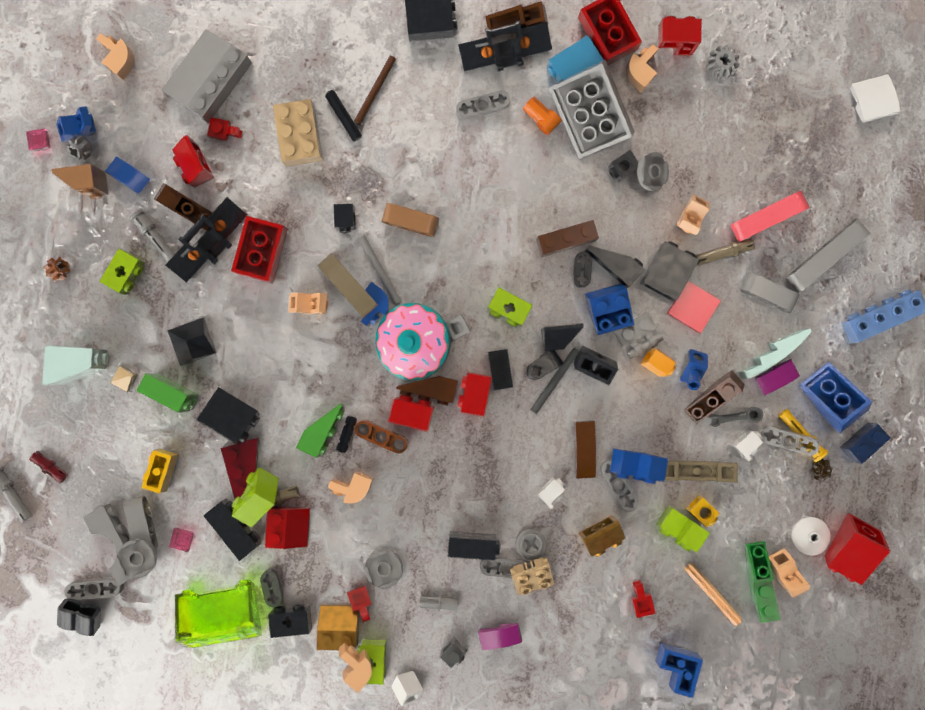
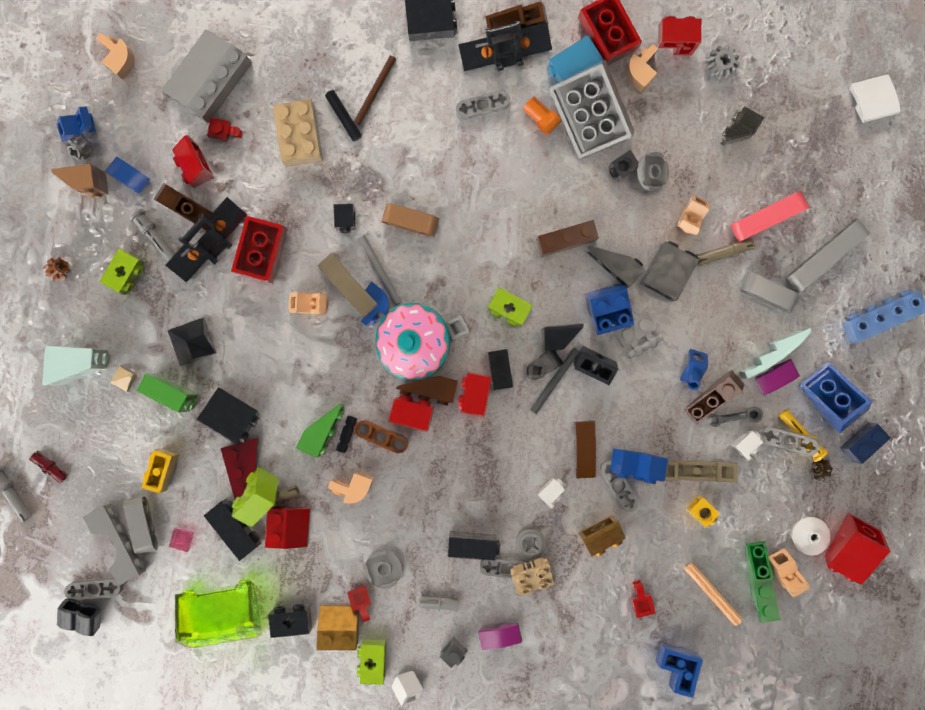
clear pink tile [26,128,51,152] -> none
light grey tile [116,538,157,579] -> none
dark grey beam [260,569,283,607] -> none
light nougat brick [339,643,372,693] -> none
black beam [573,251,592,288] -> none
light orange brick [640,348,676,377] -> none
lime brick [656,506,710,553] -> none
coral tile [667,281,720,333] -> none
none -> clear smoke slope [720,106,765,146]

